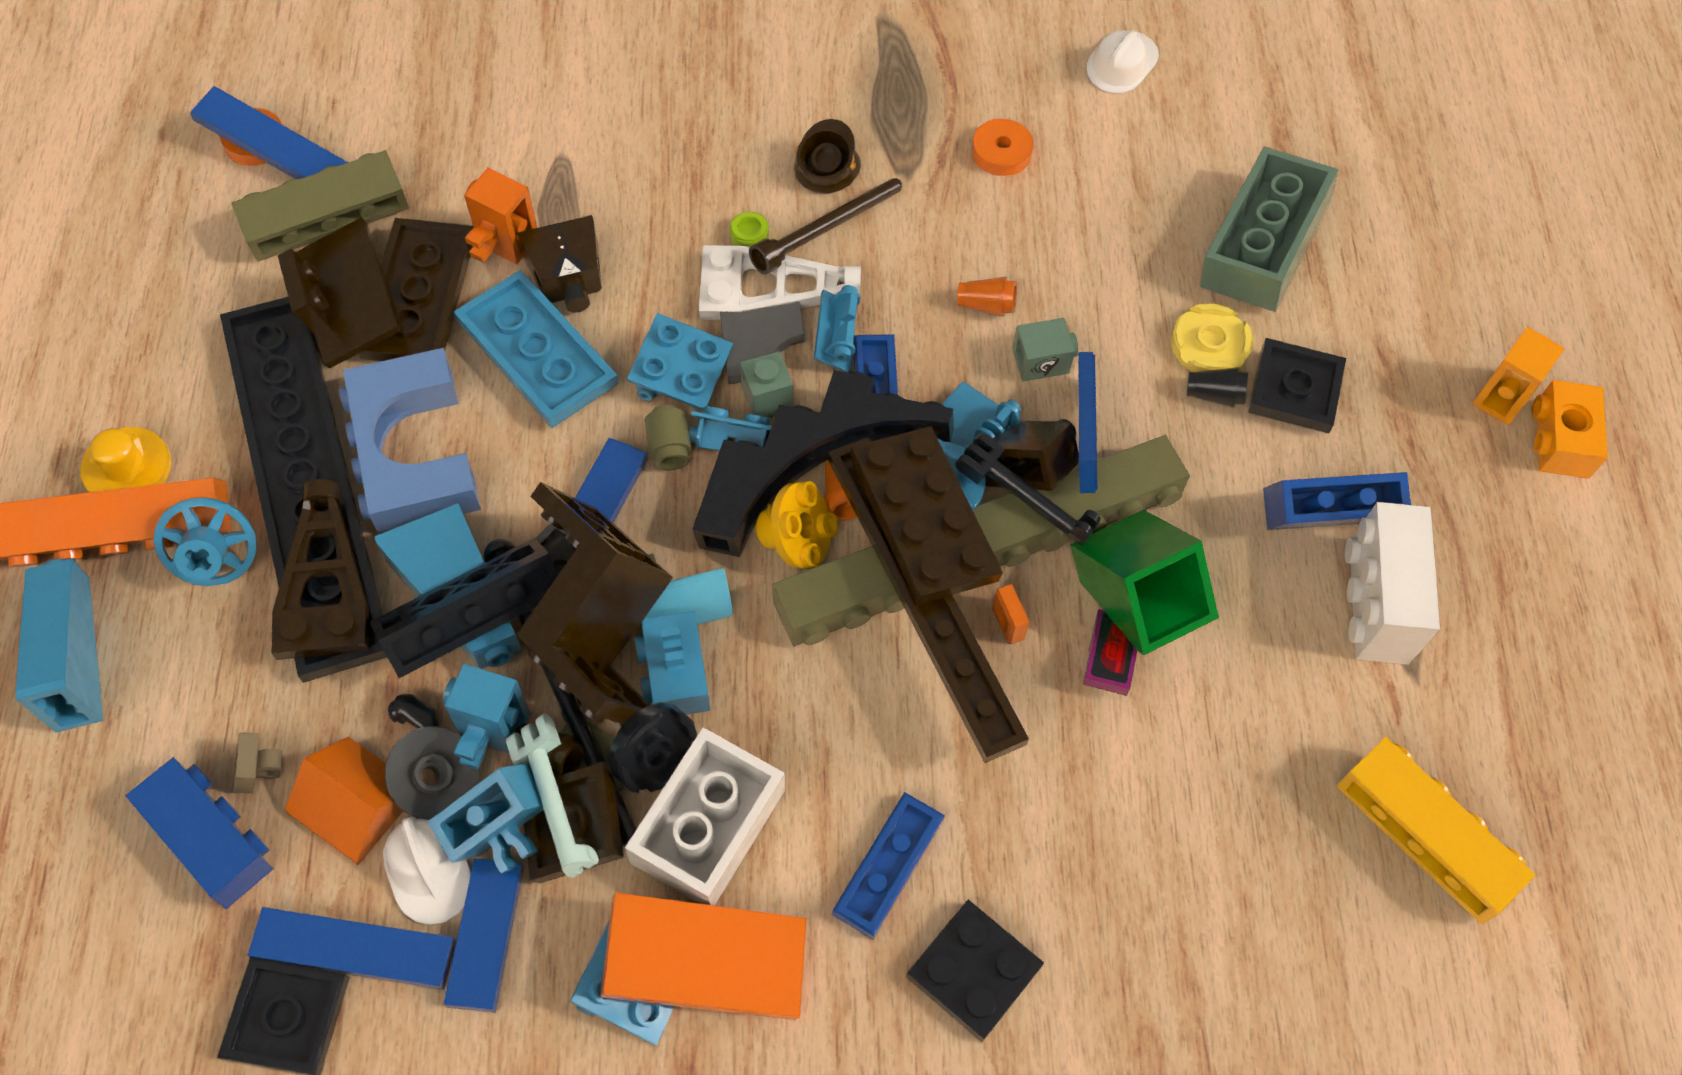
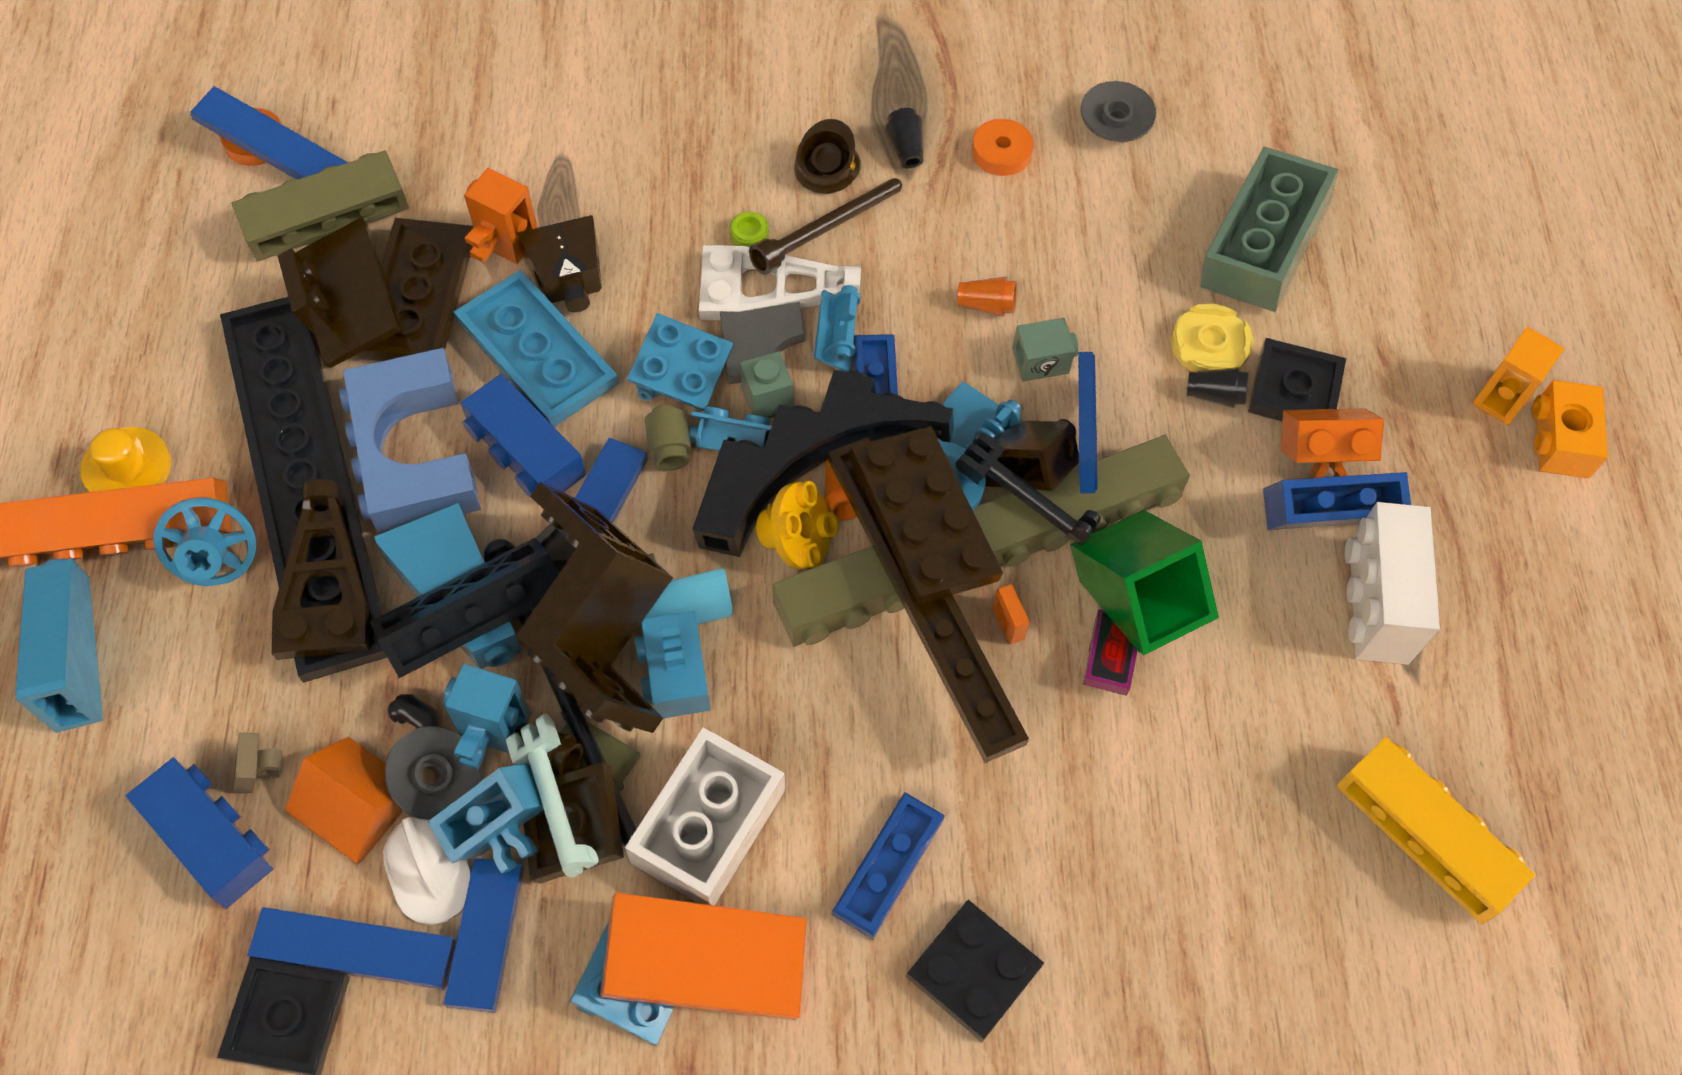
black tile [609,703,697,793] -> none
white piece [1087,30,1159,94] -> none
none -> blue brick [460,374,586,497]
none -> black cone [886,108,924,168]
none -> dark grey dish [1081,81,1156,142]
none -> orange brick [1280,408,1384,479]

